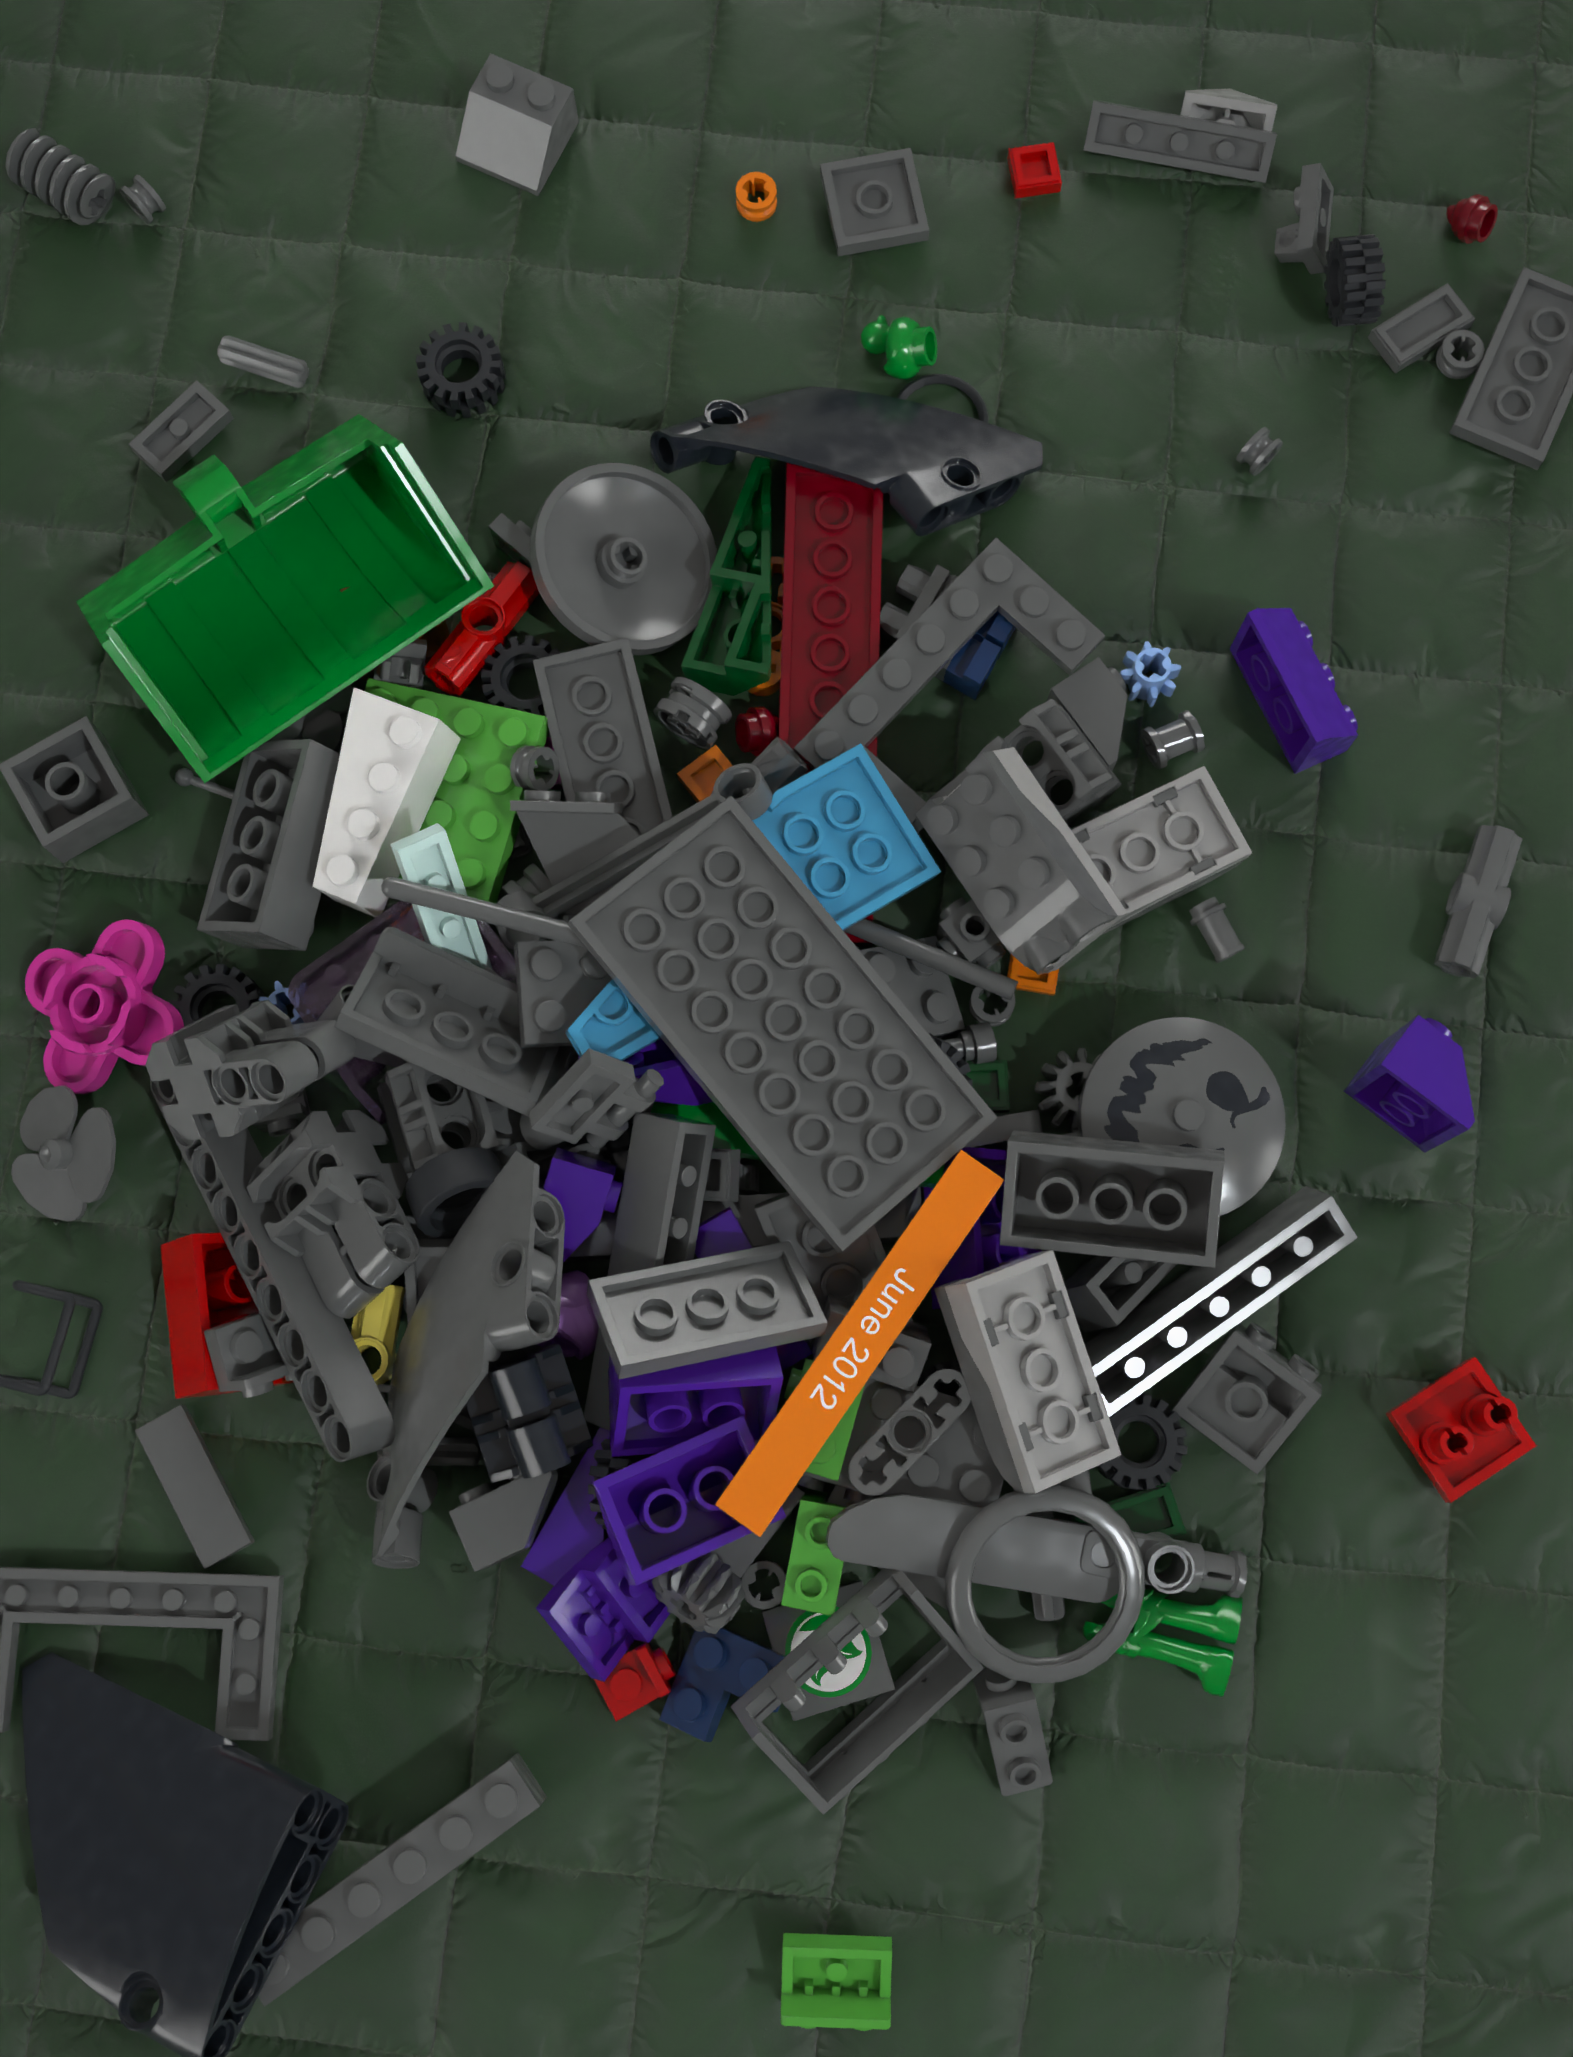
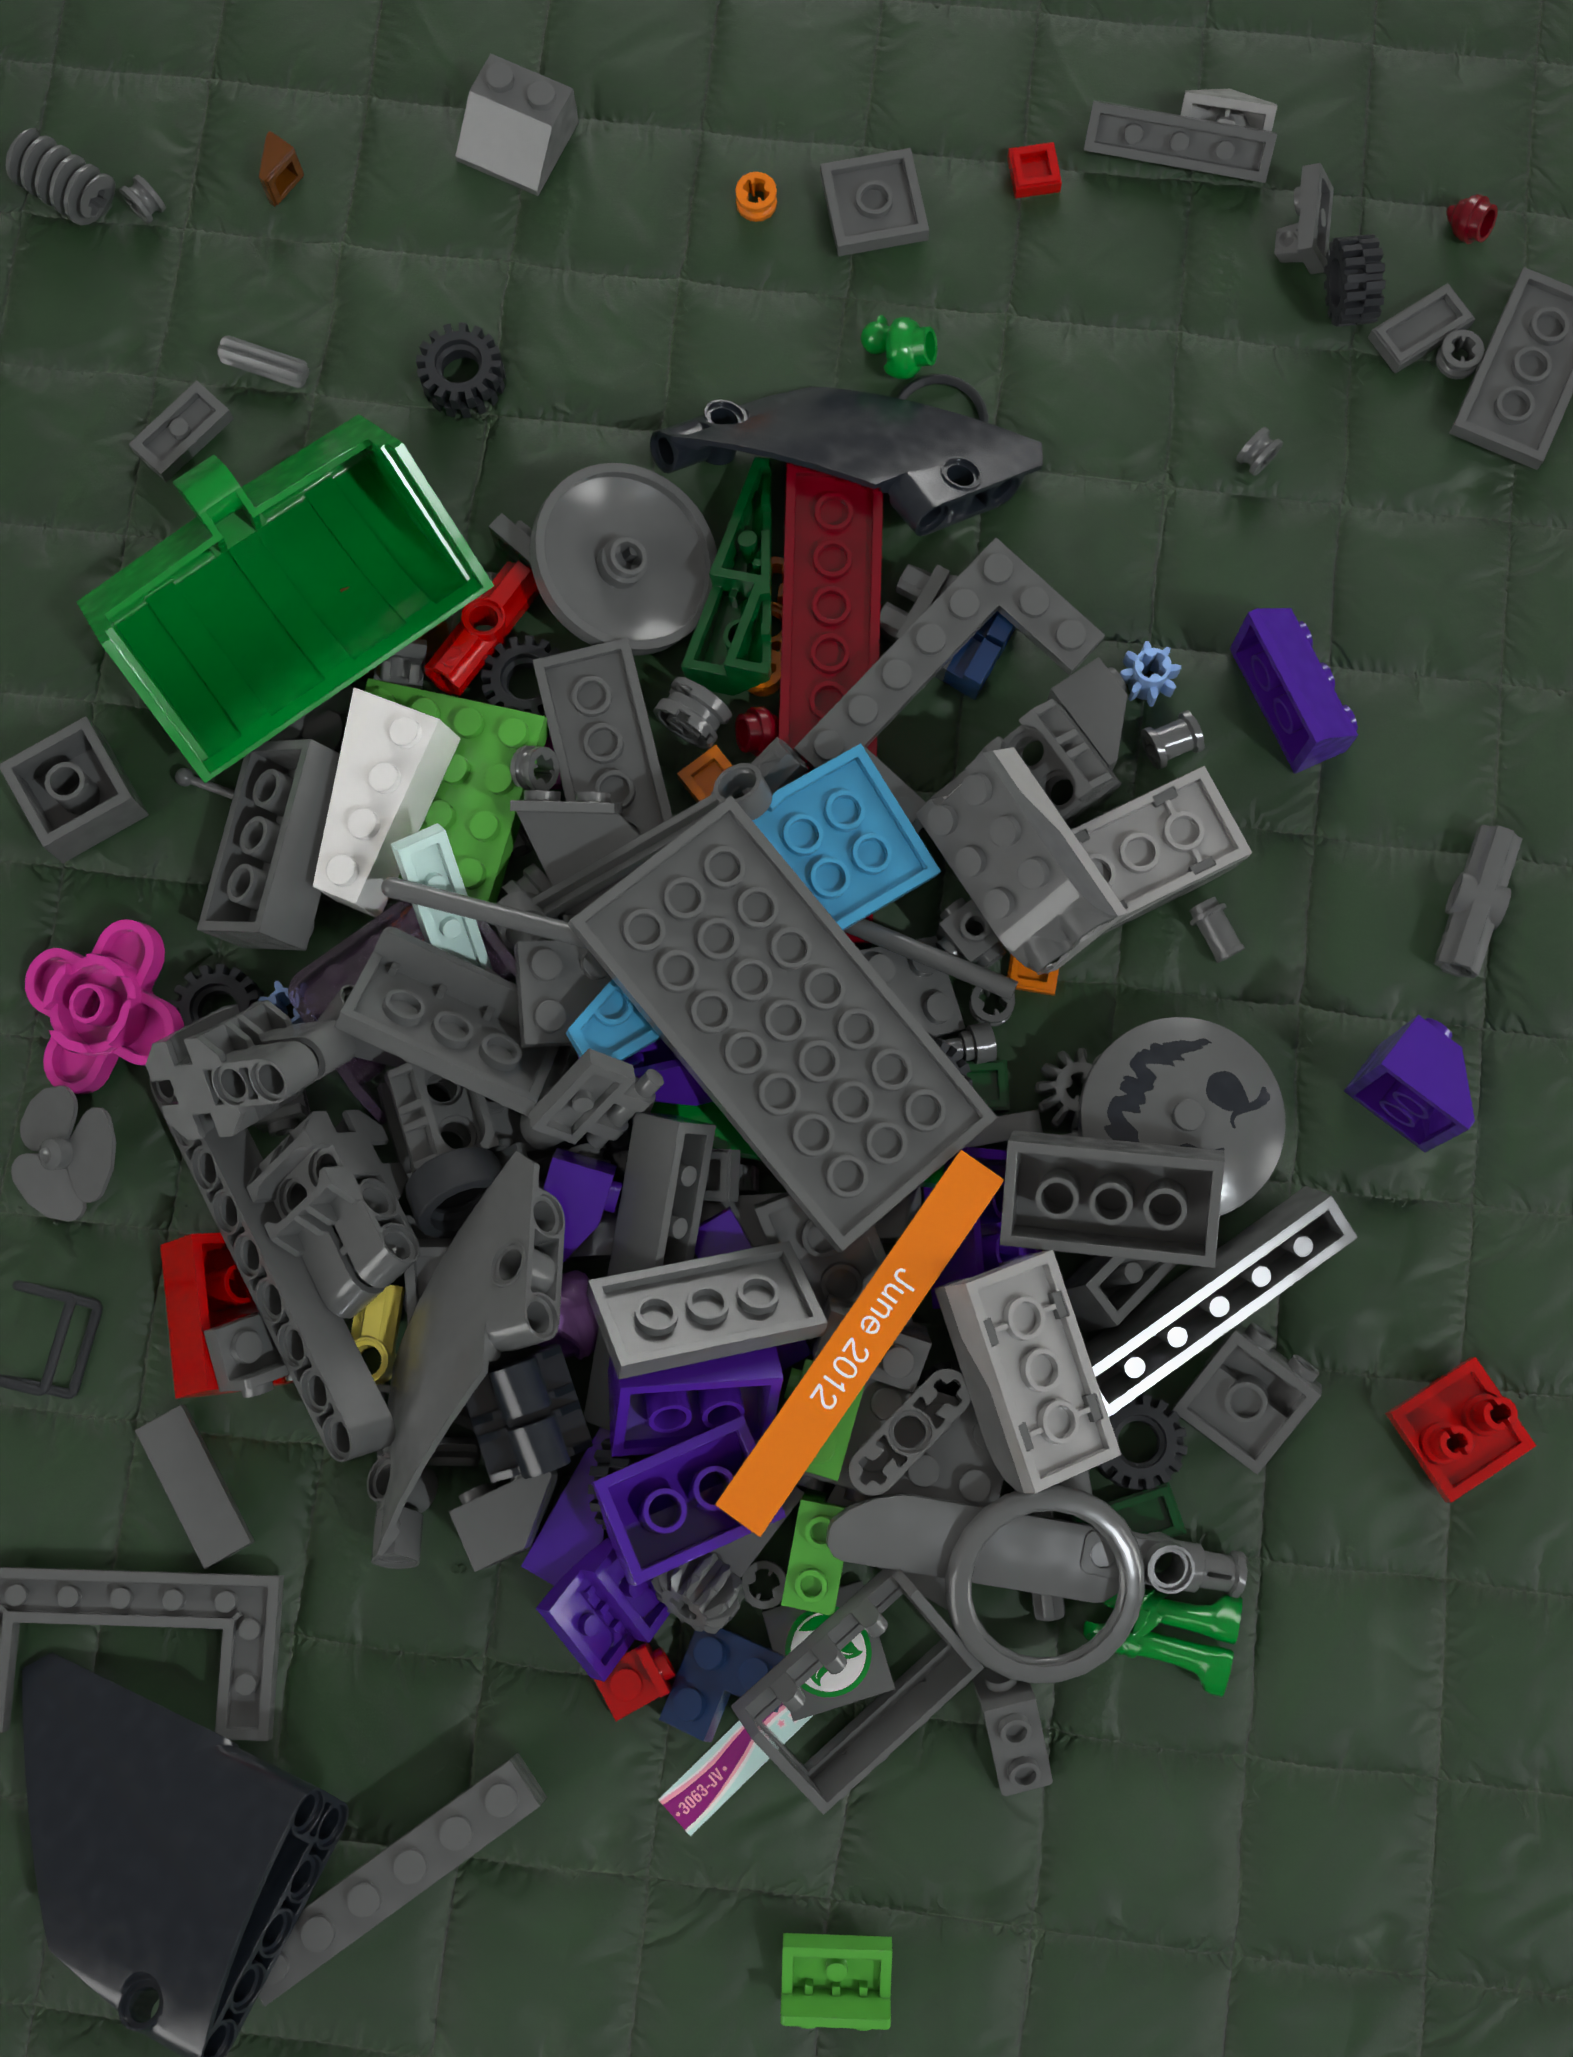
none -> reddish brown slope [259,131,304,207]
none -> sticker [658,1704,813,1836]

